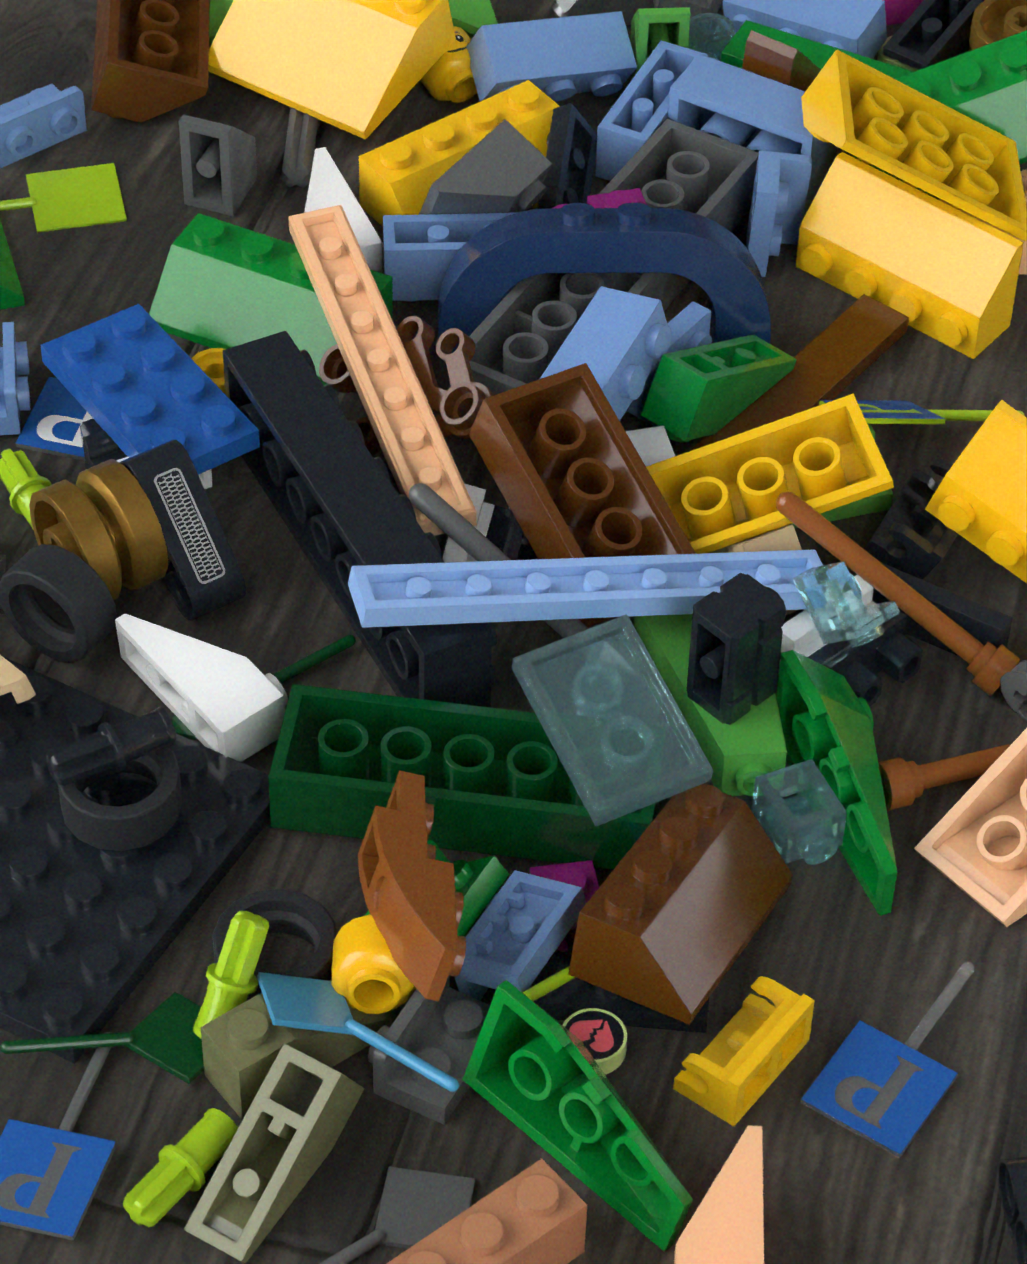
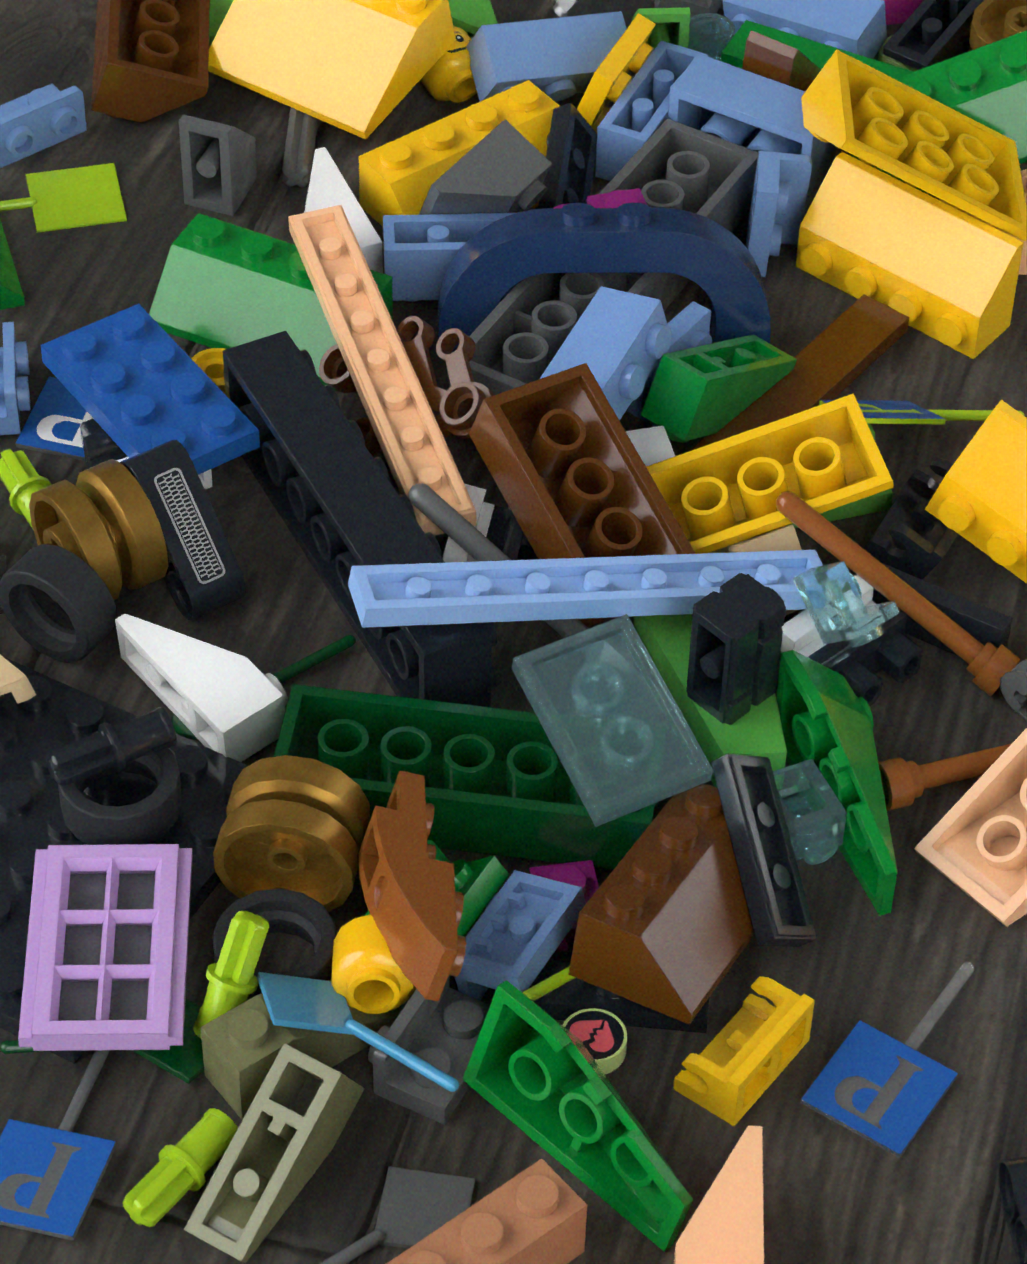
none -> lavender piece [18,844,193,1051]
none -> pearl gold wheel [213,755,370,912]
none -> yellow plate [577,13,656,133]
none -> black tile [711,754,816,947]

